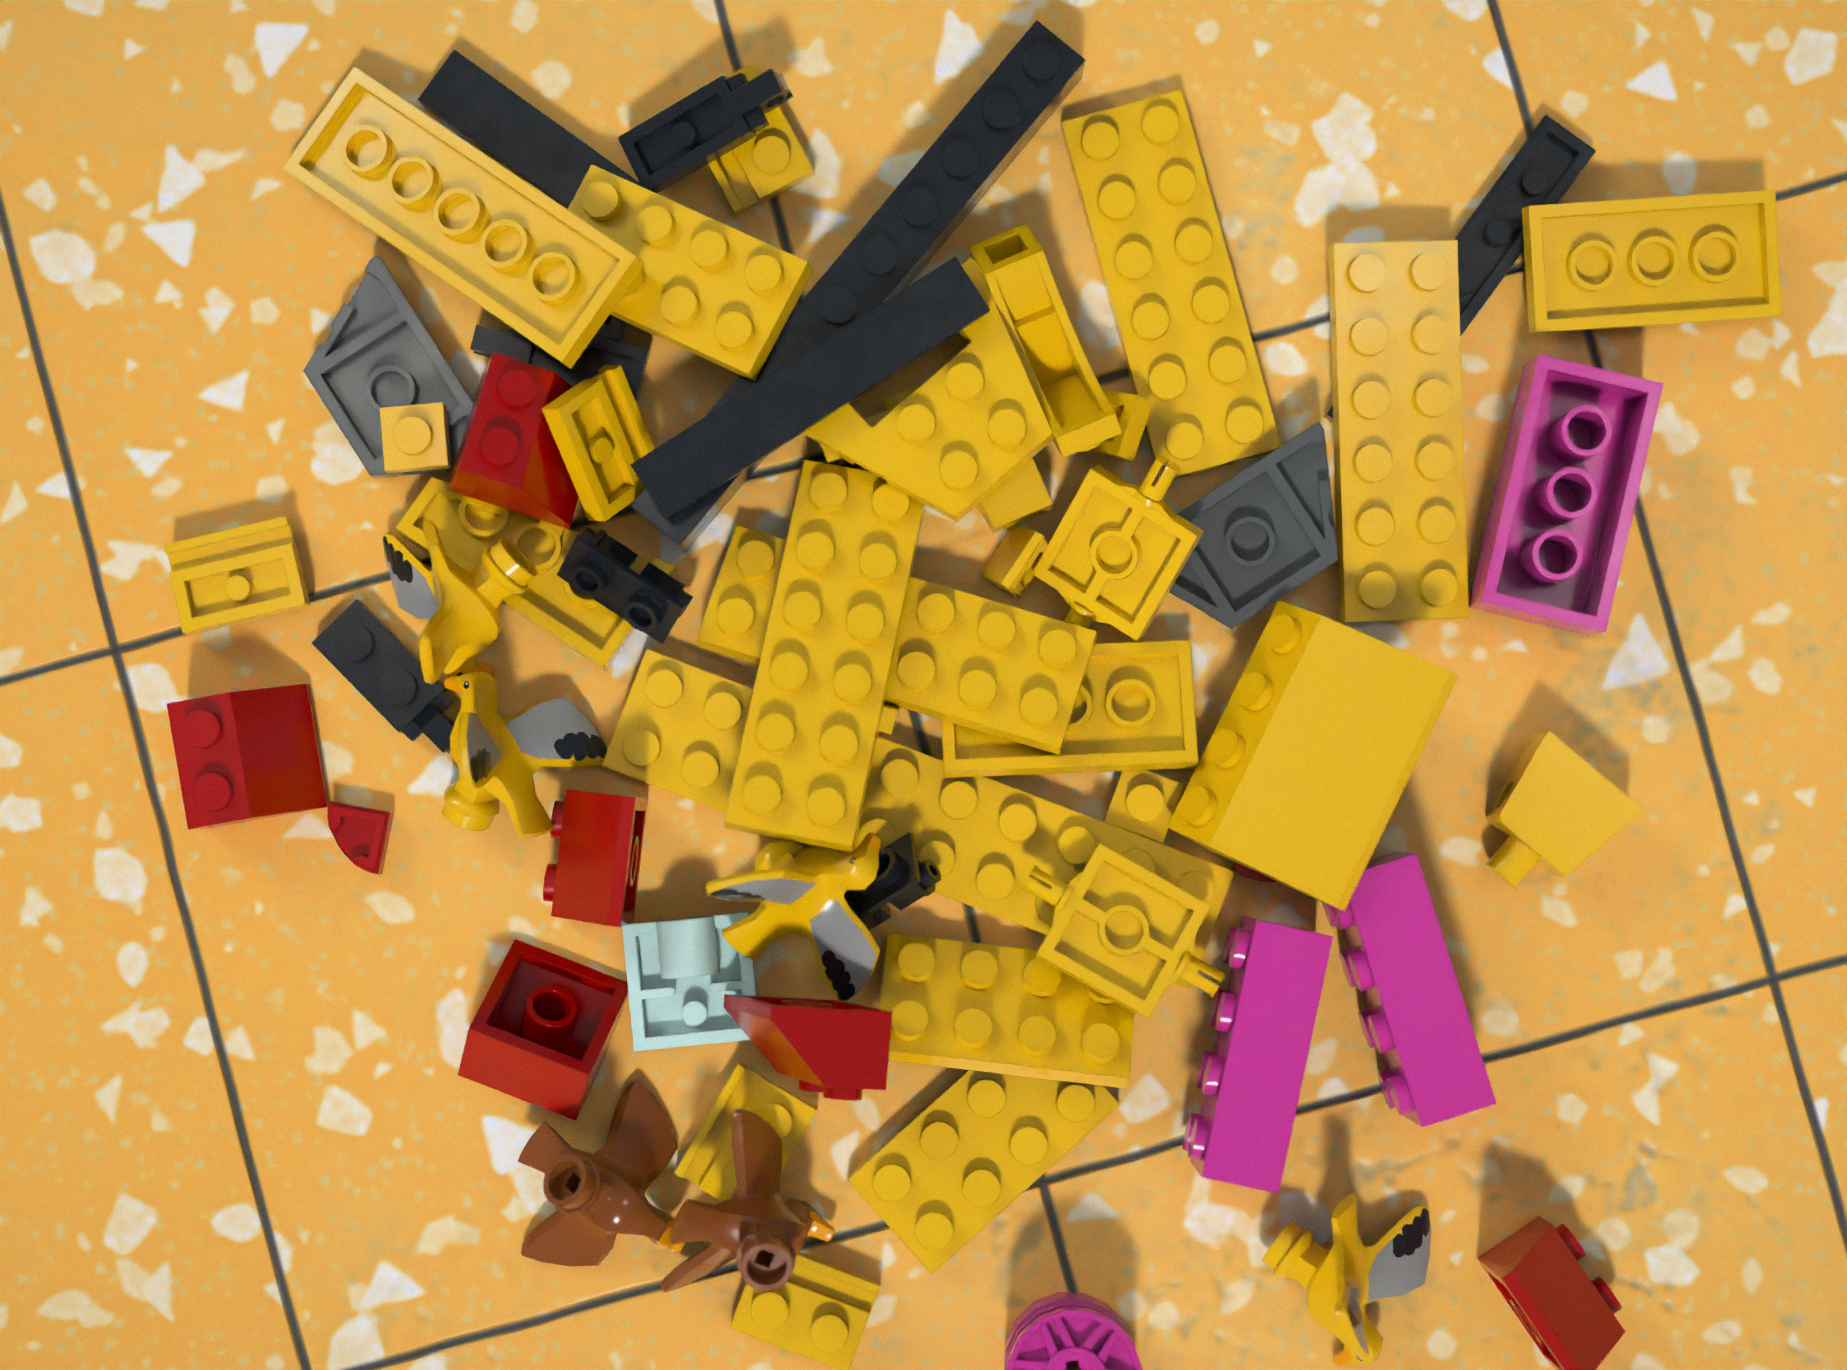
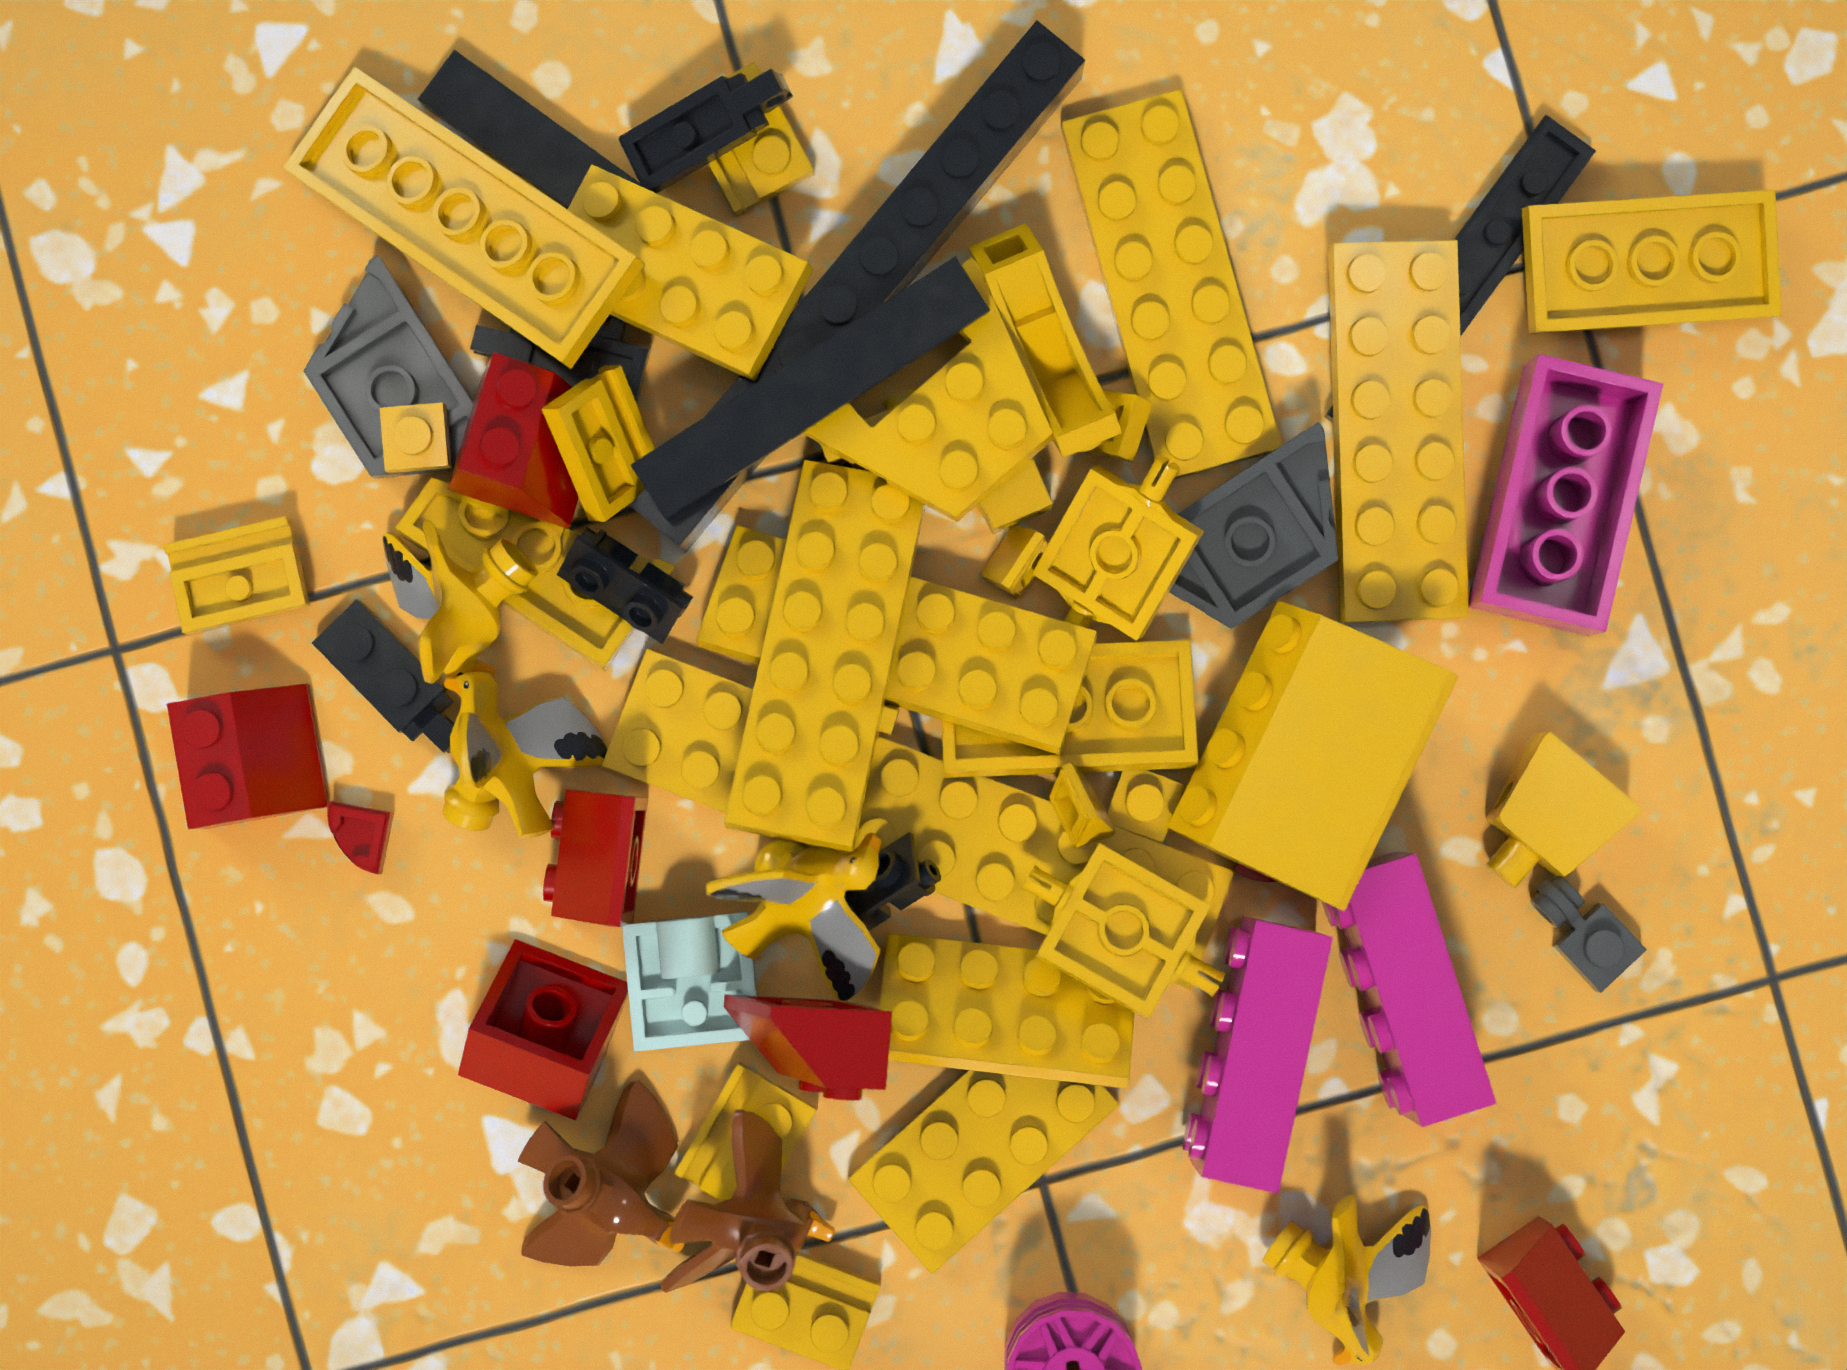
none -> yellow slope [1049,762,1115,848]
none -> dark grey plate [1530,876,1647,993]

